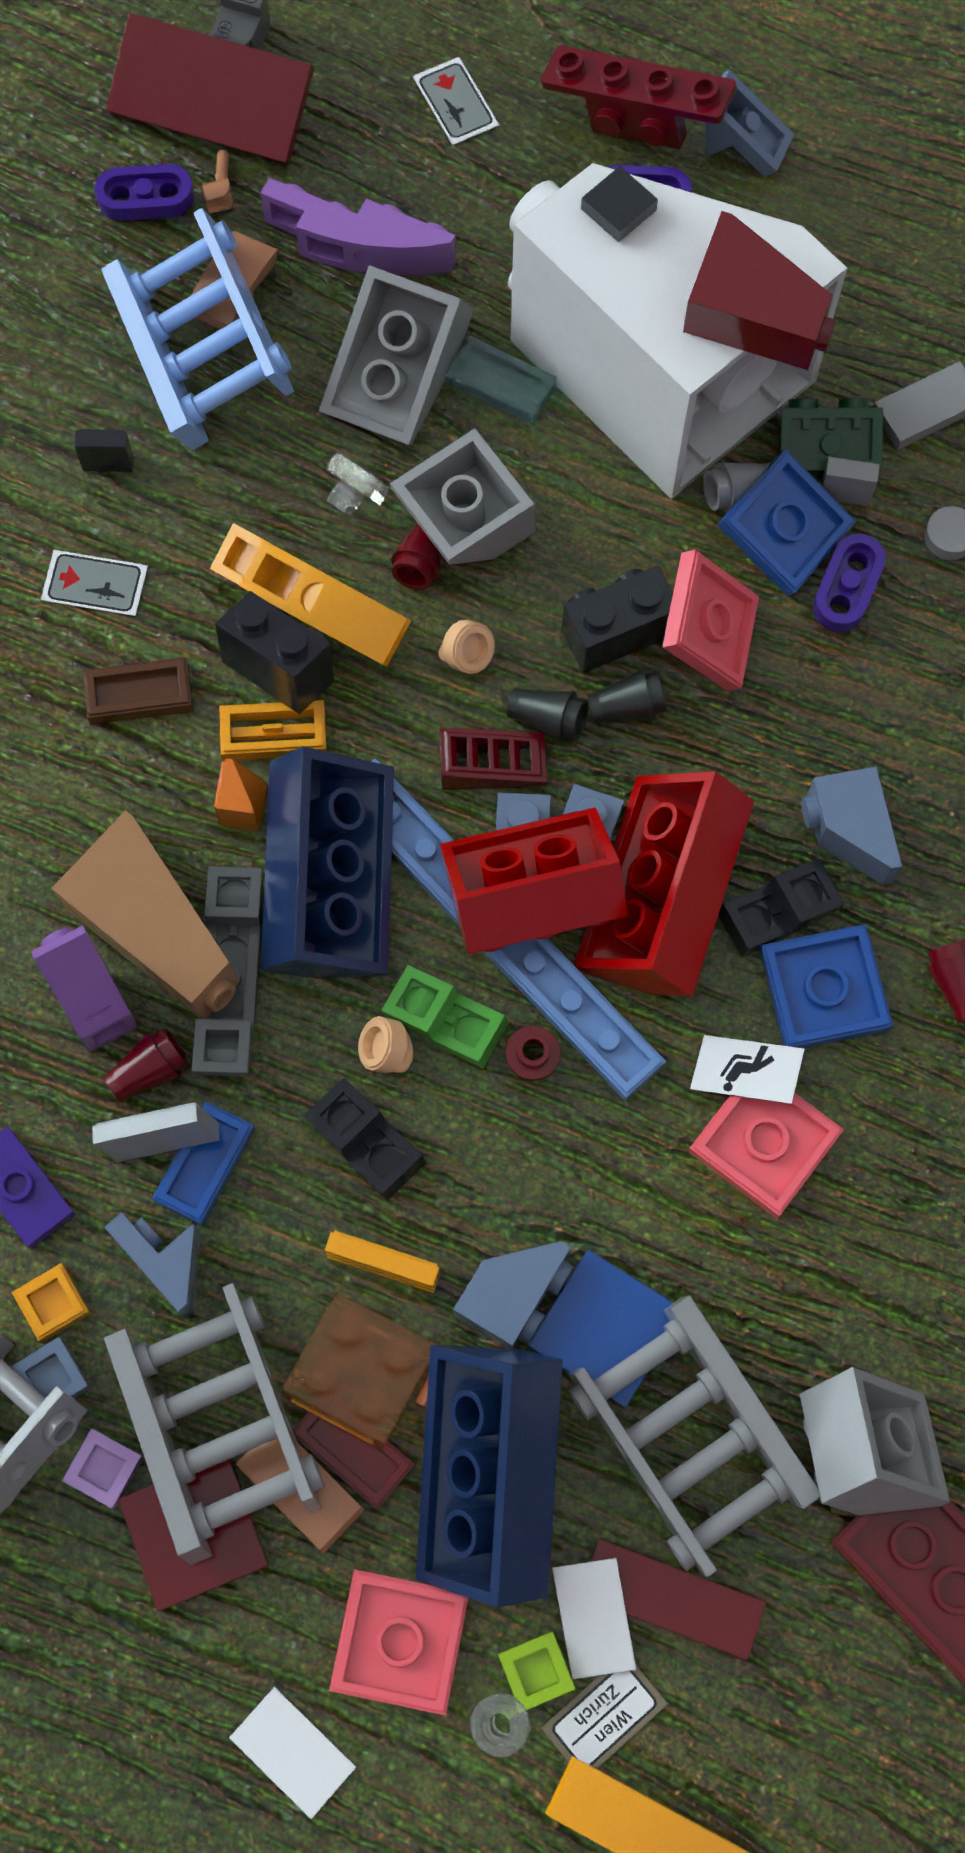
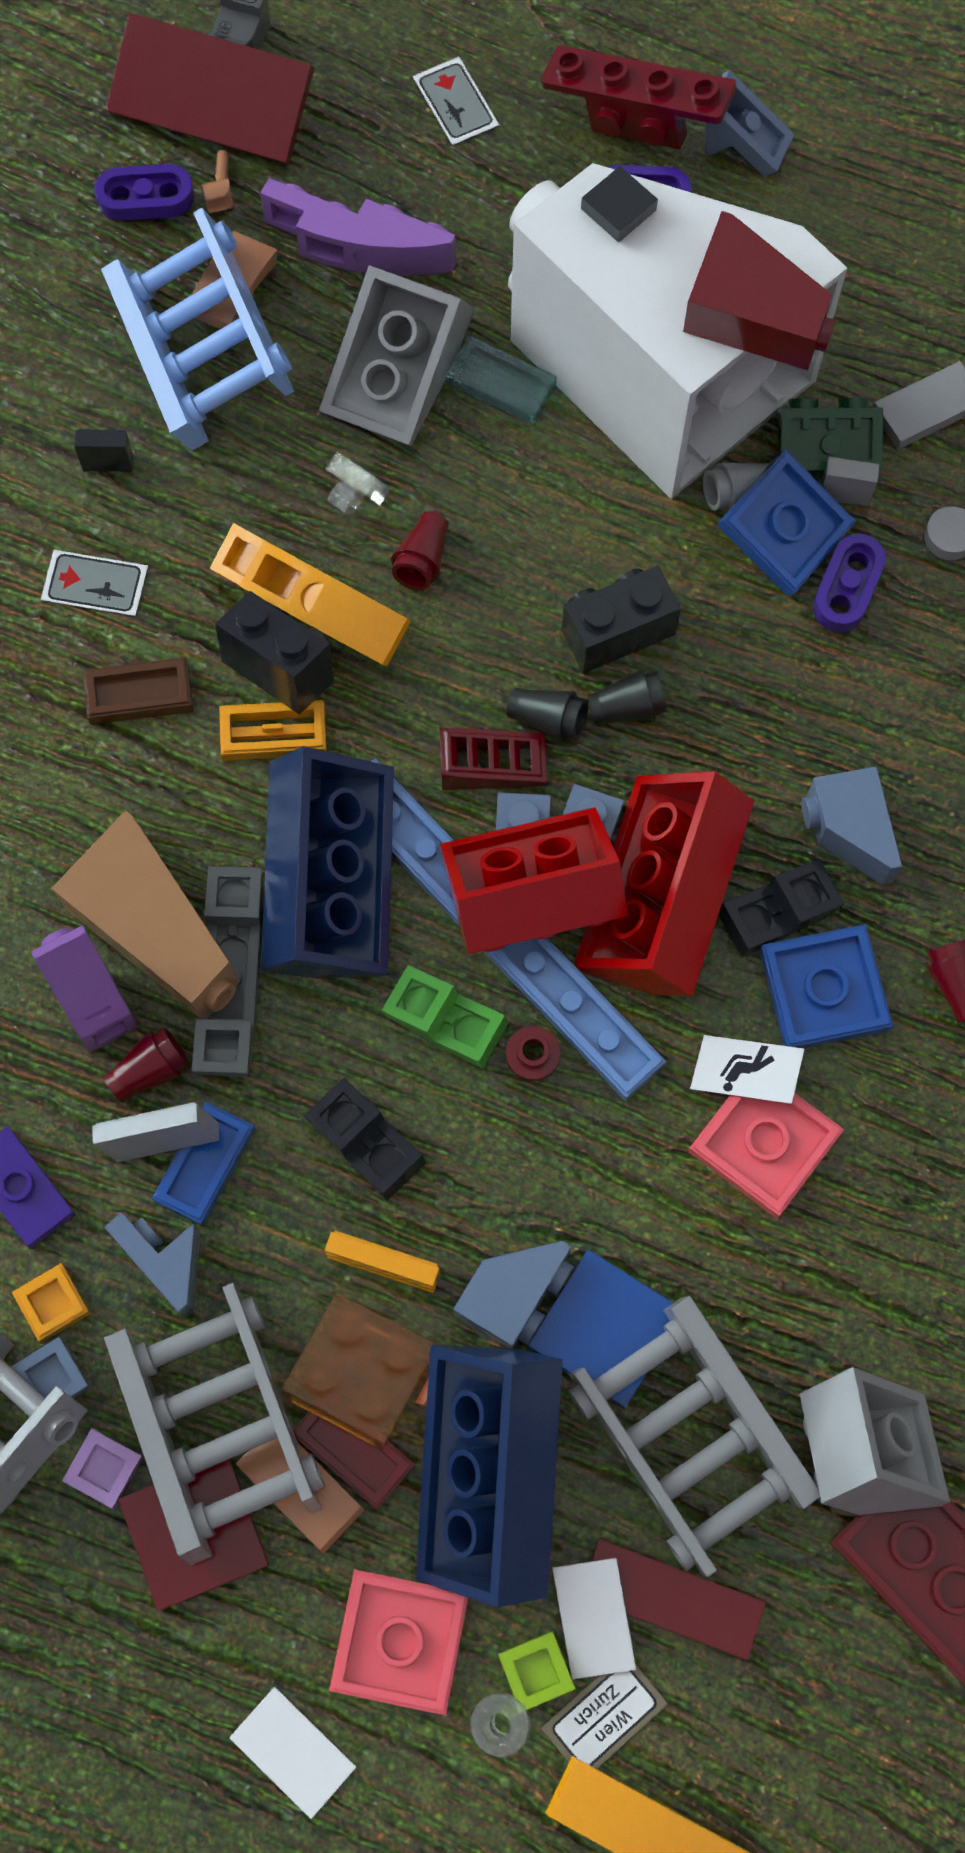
orange slope [214,759,267,832] -> none
light nougat tile [358,1016,413,1073] -> none
light grey slope [390,428,536,565] -> none
light nougat tile [438,620,495,674] -> none
coral tile [662,549,759,691] -> none

